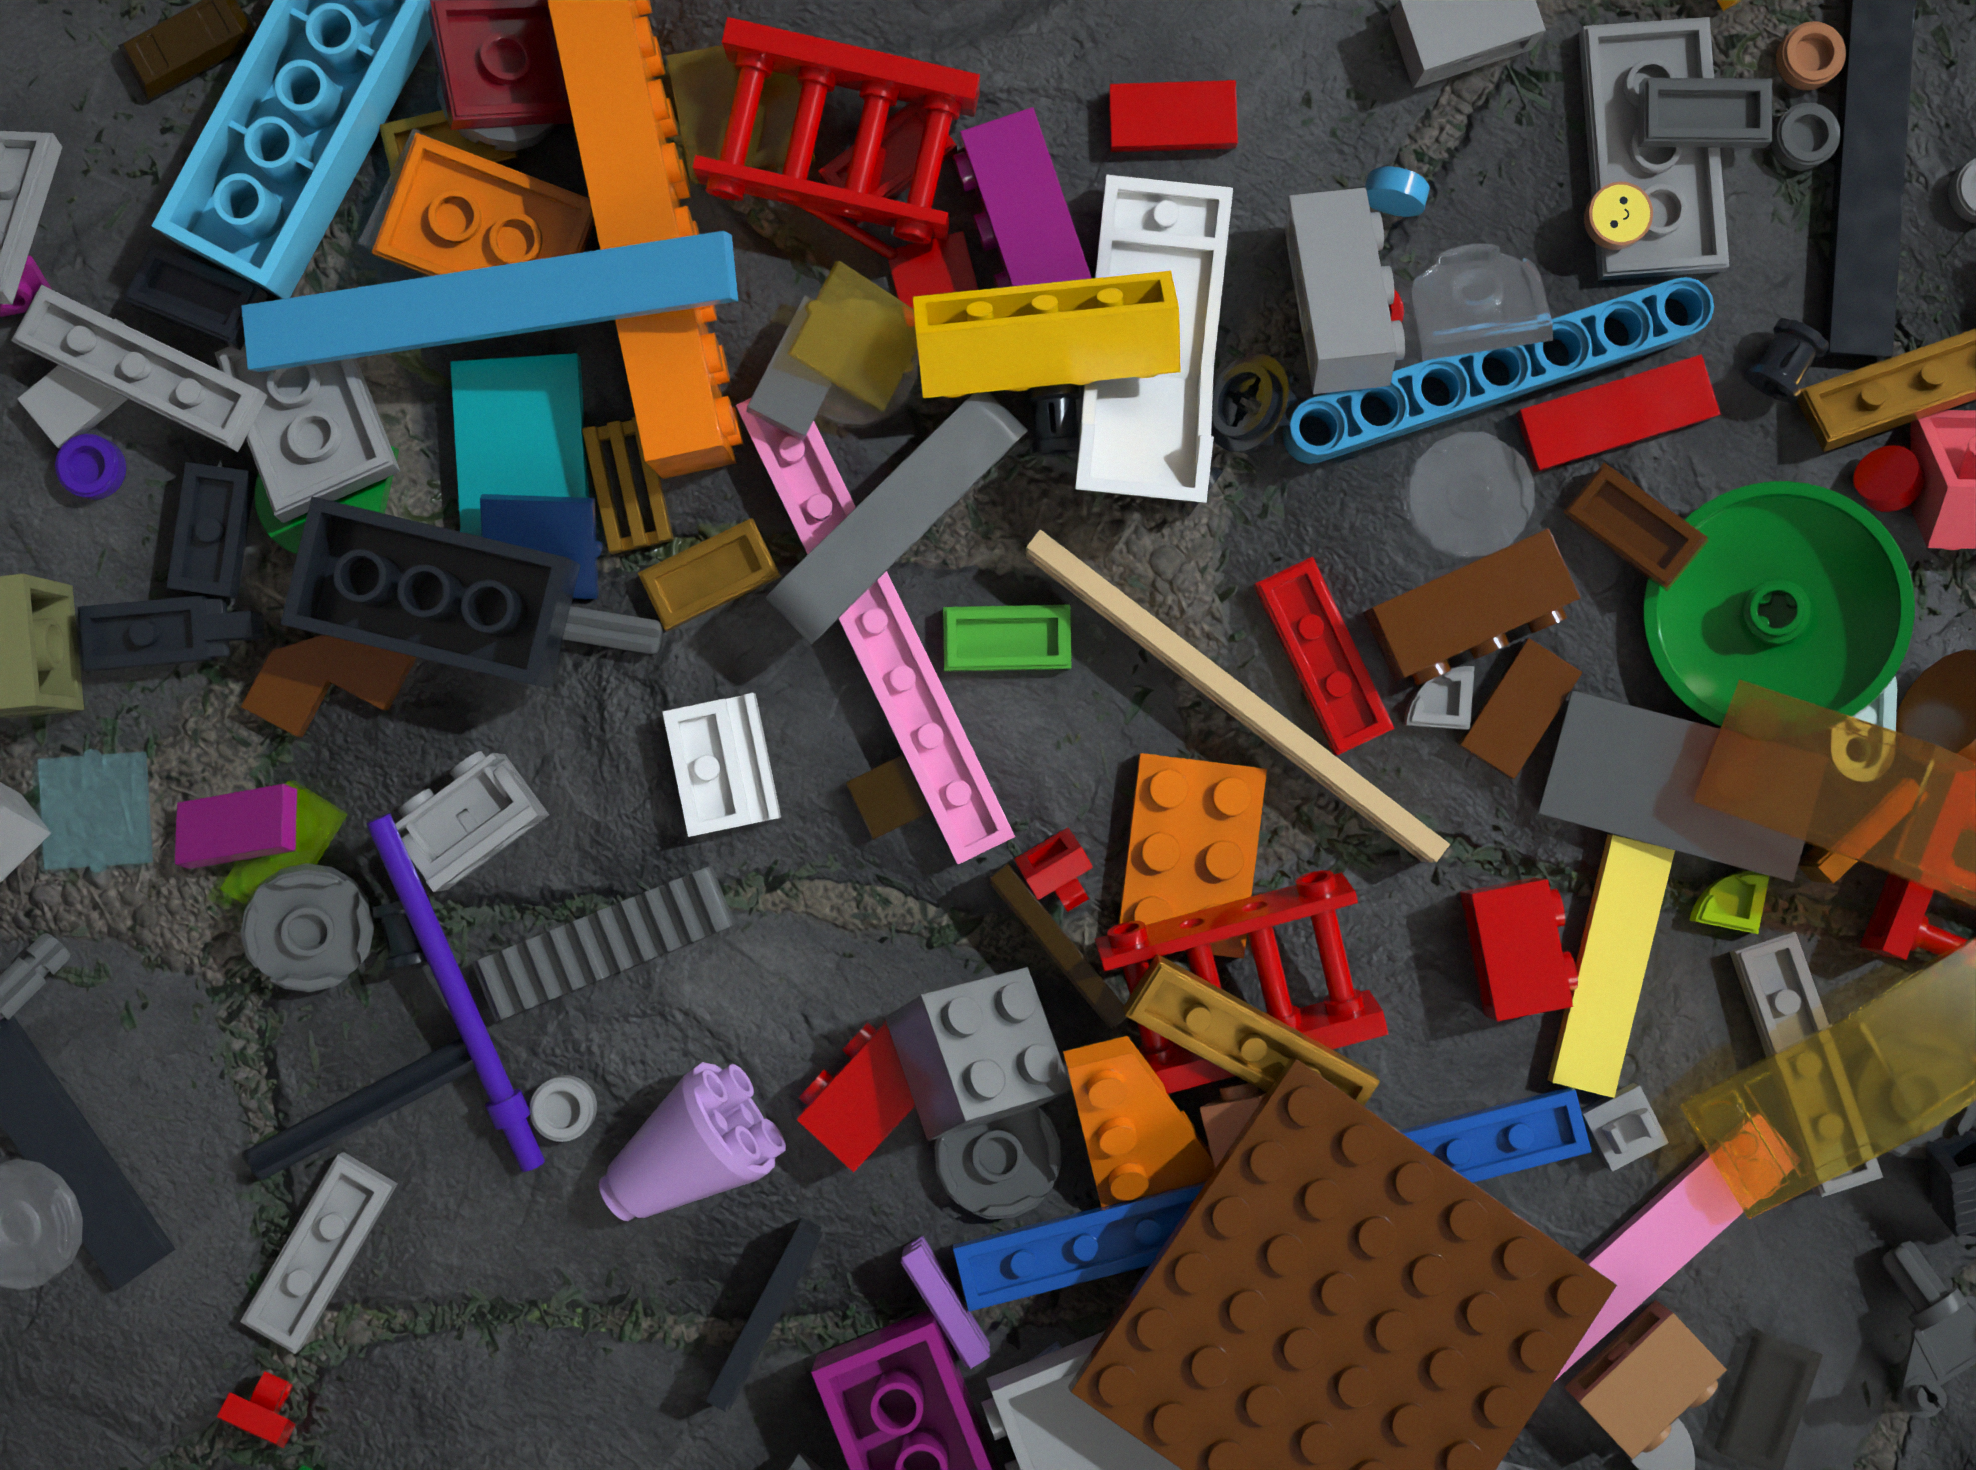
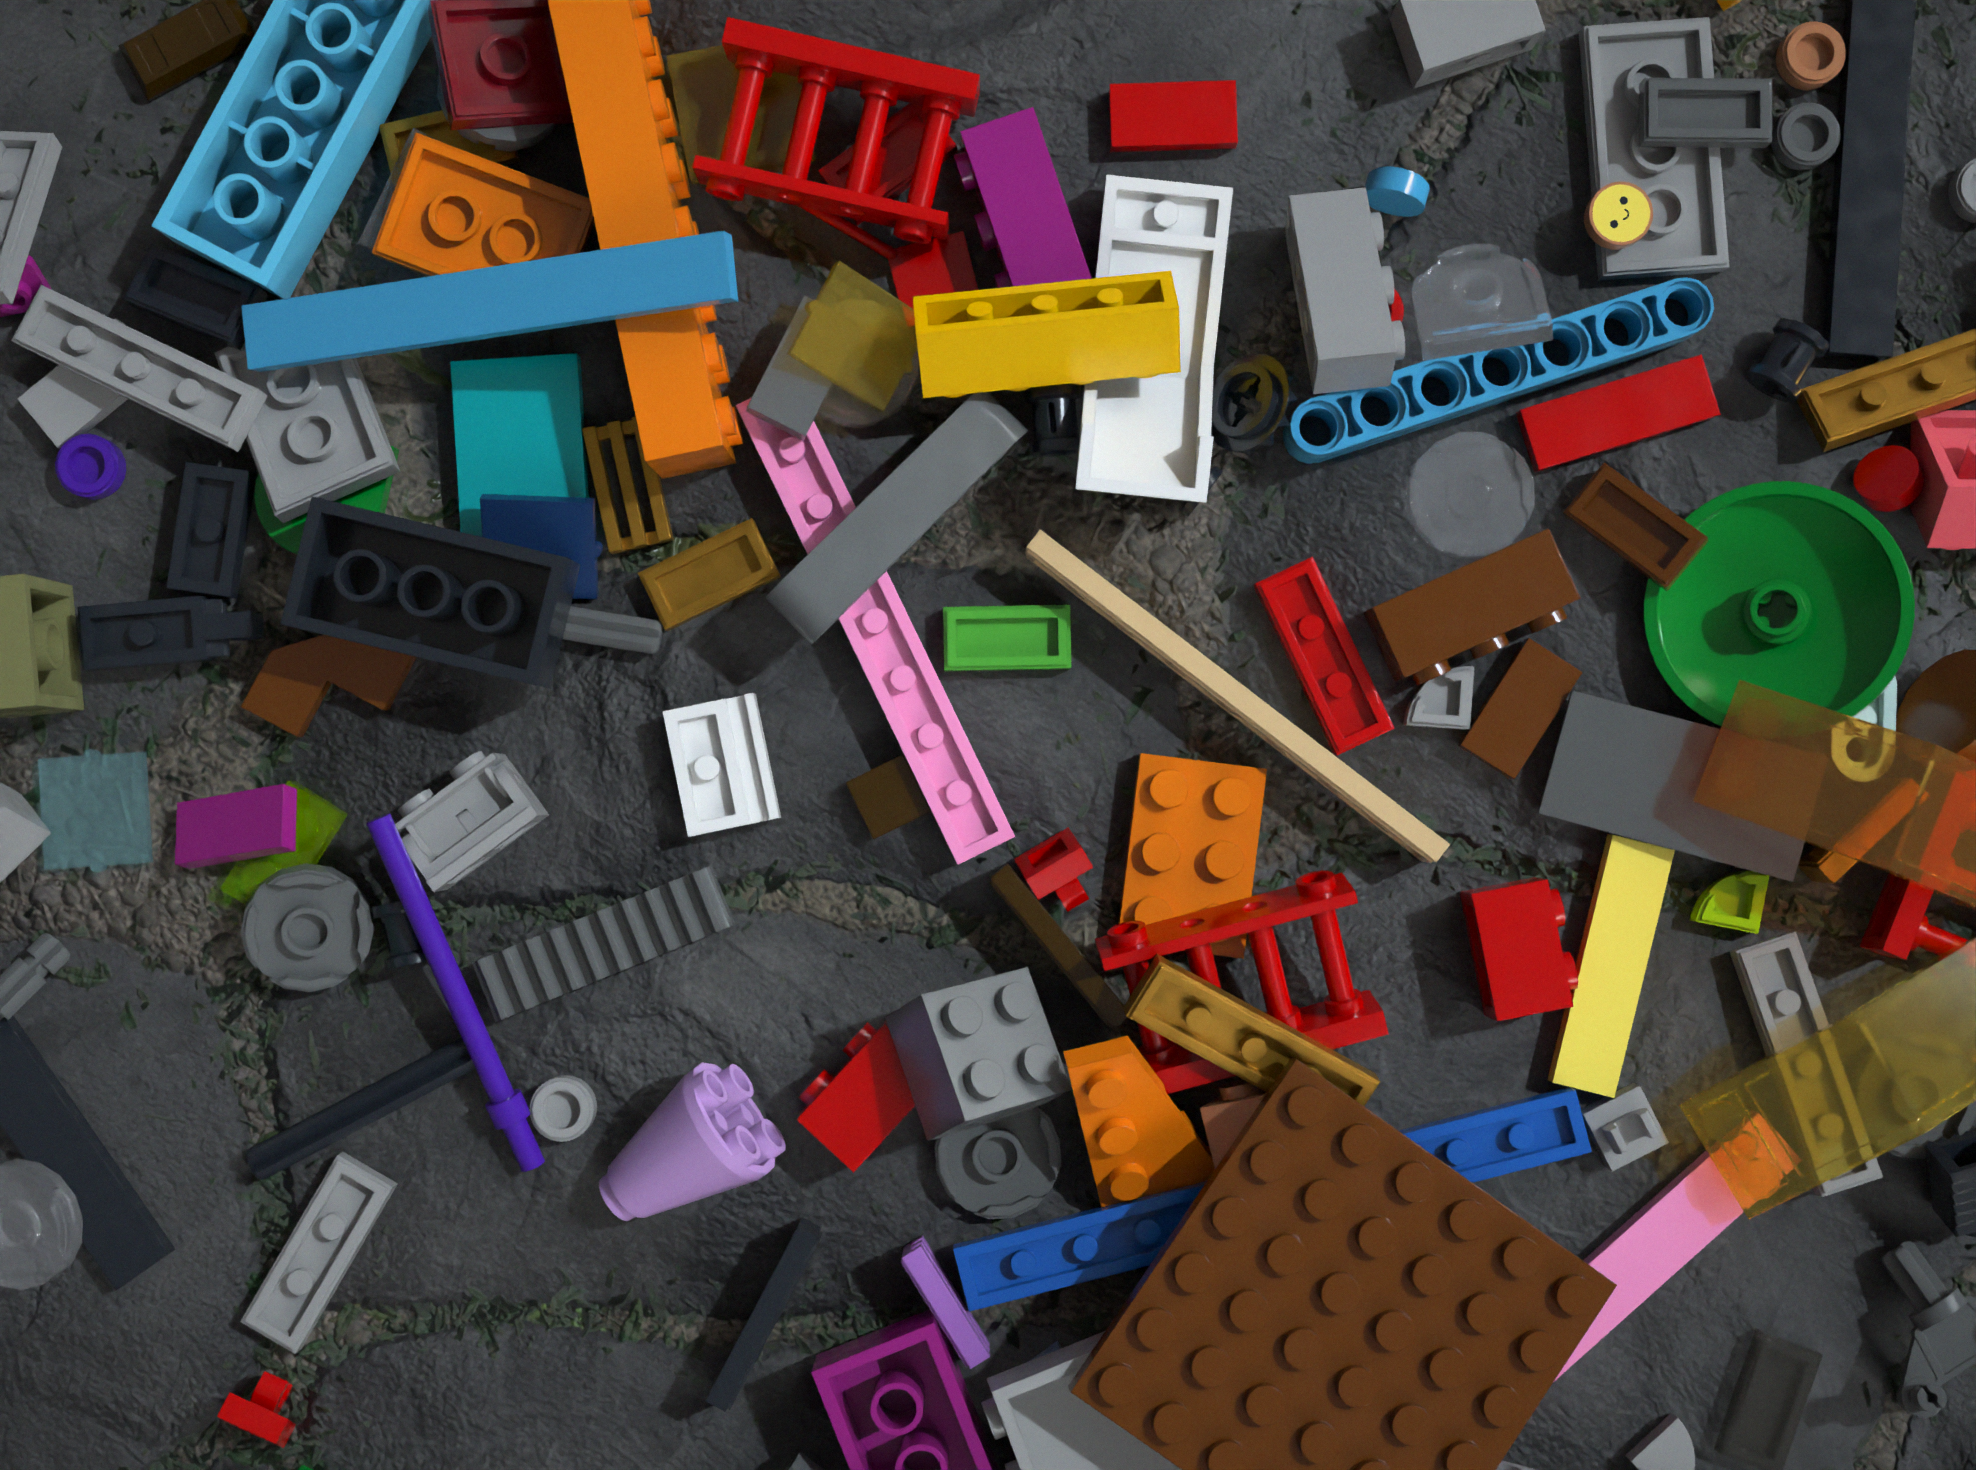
medium nougat brick [1564,1300,1727,1459] -> none

